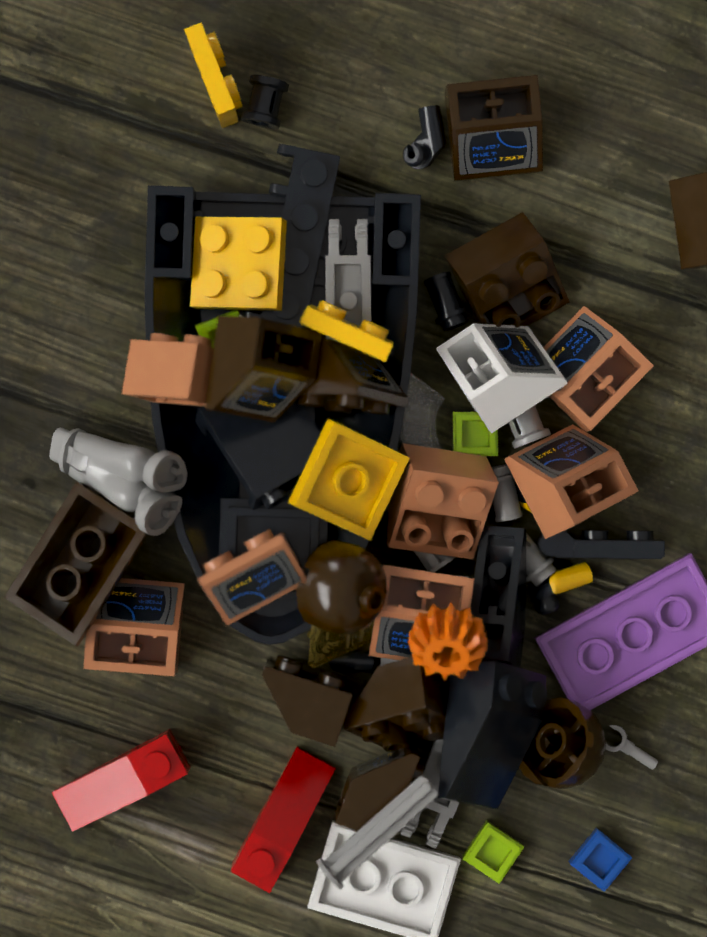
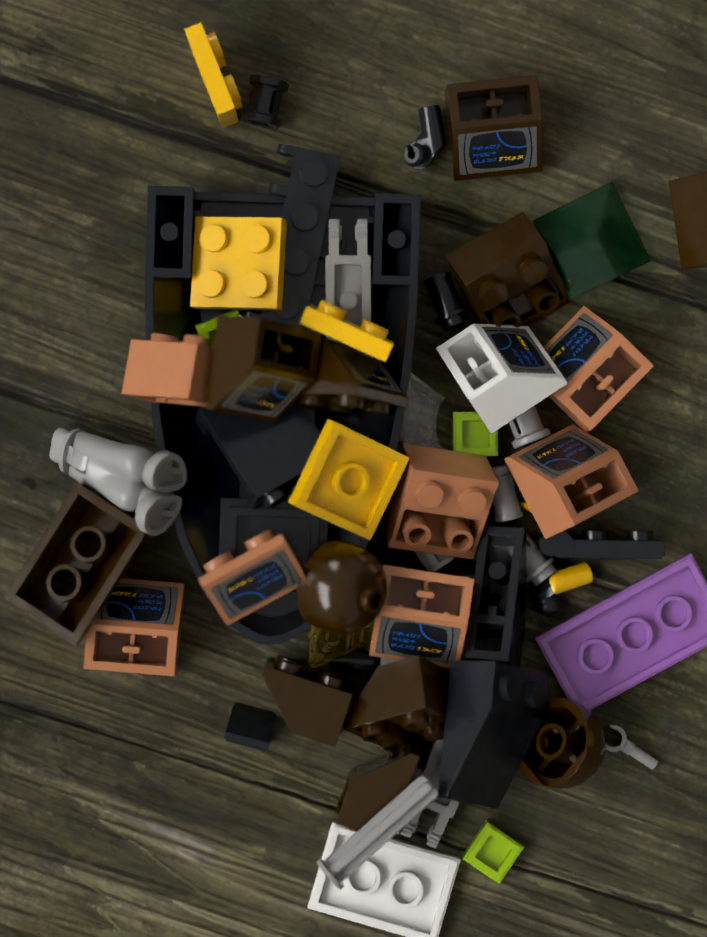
slope [51,729,191,832] -> none
red slope [230,746,336,893] -> none
orange gear [408,601,488,681] -> none
blue tile [568,827,632,892] -> none
none -> black slope [224,703,276,751]
none -> clear green slope [532,182,651,301]

